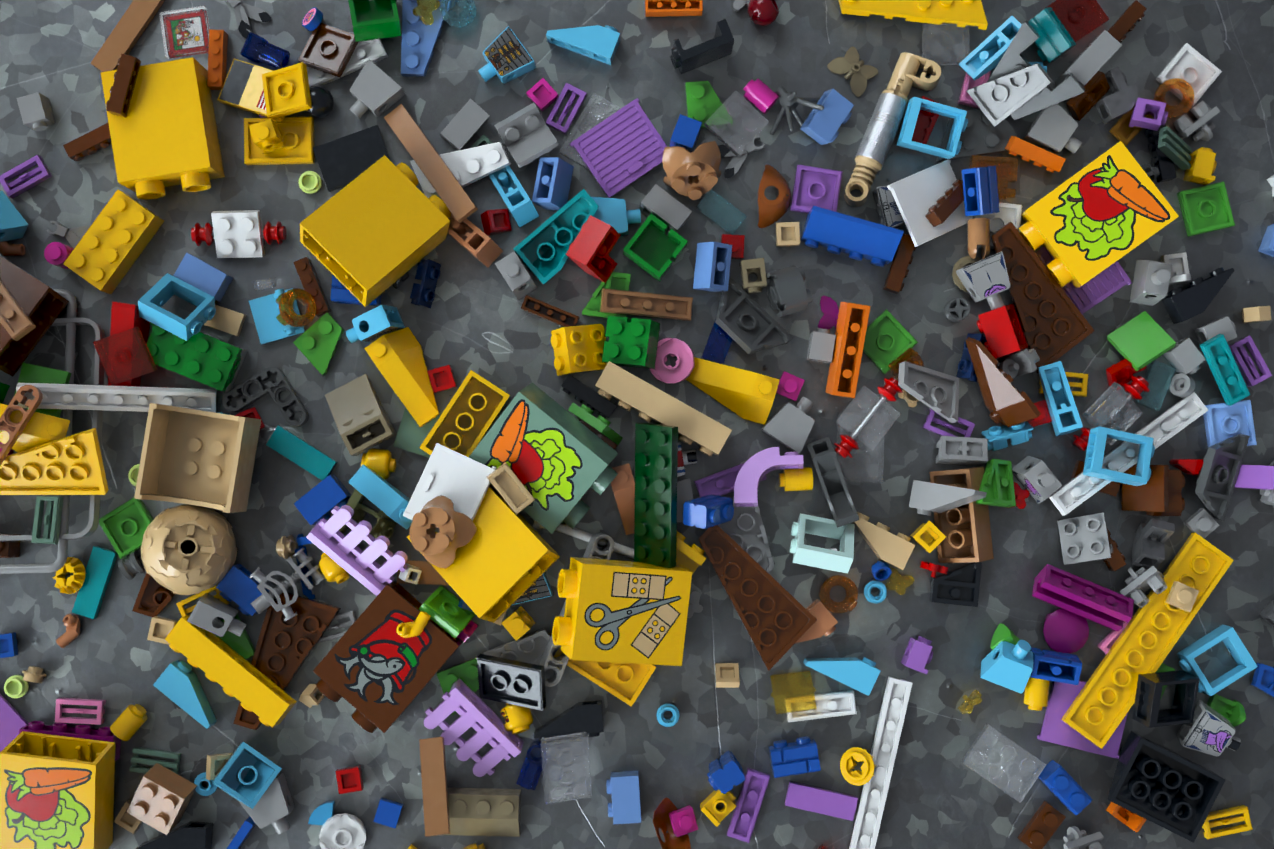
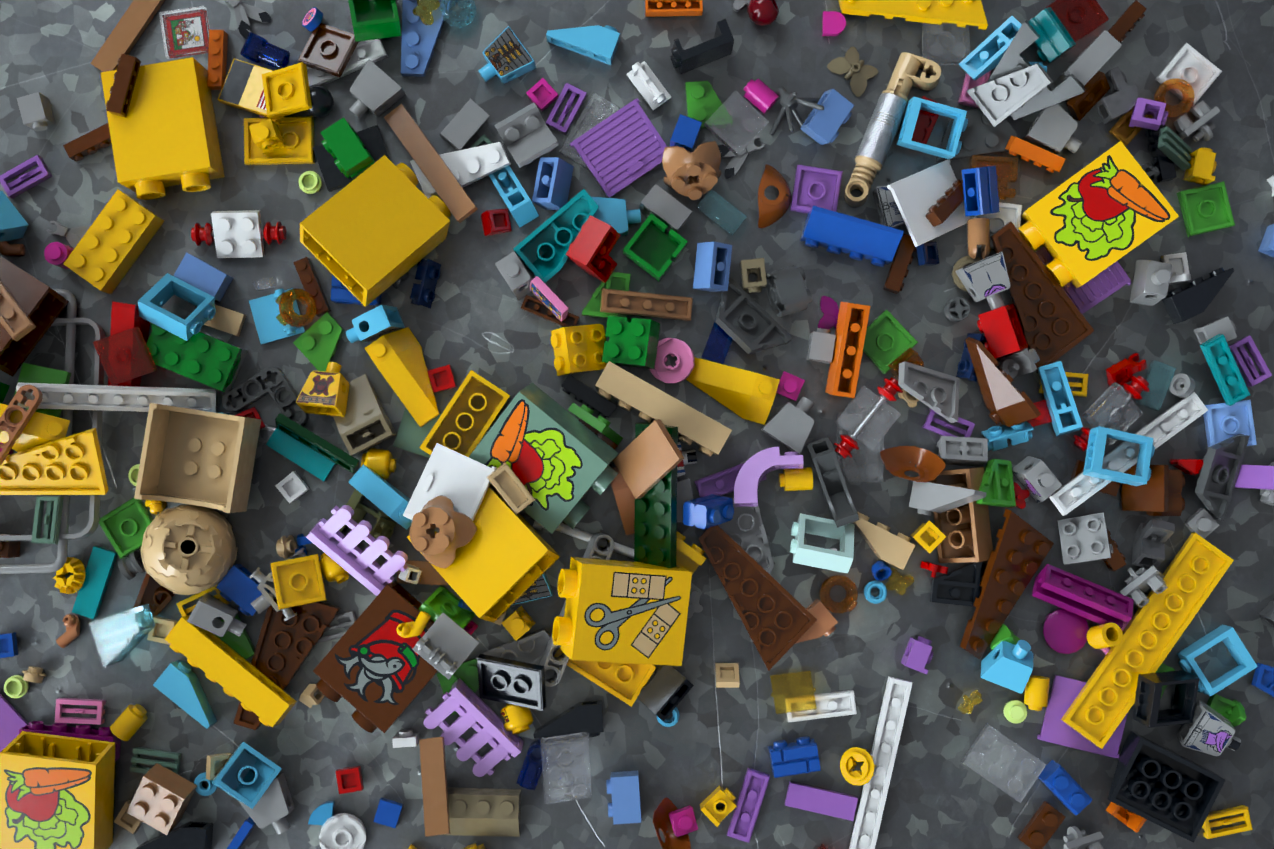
blue brick [294,474,351,525] -> none
nougat slope [448,211,503,268] -> none
blue brick [707,751,745,794] -> none
red plate [721,234,745,259] -> none
tan plate [776,222,800,247] -> none
medium azure slope [803,657,881,696] -> none
blue brick [1030,647,1082,685] -> none
bright green tile [1107,311,1176,371] -> none
light grey brick [1163,338,1206,375] -> none
tan plate [1166,581,1199,612] -> none
tan piece [1242,306,1272,323] -> none
none -> clear light blue slope [89,604,155,668]
none -> yellow arm [145,500,167,514]
none -> yellow tile [270,554,326,610]
none -> dark green tile [275,413,359,474]
none -> white plate [275,471,309,504]
none -> yellow torso [296,362,350,417]
none -> green piece [320,117,375,180]
none -> white plate [392,729,420,748]
none -> light grey hinge [412,612,479,680]
none -> bright pink tile [530,276,568,322]
none -> medium nougat tile [613,419,684,499]
none -> white hinge [626,61,671,111]
none -> black brick [637,665,694,721]
none -> dark pink tile [822,11,846,36]
none -> dark orange piece [880,446,946,483]
none -> dark blue tile [916,241,940,266]
none -> reddish brown wing [960,509,1054,659]
none -> yellowish green plate [1003,700,1027,724]
none -> yellow brick [1087,623,1123,649]

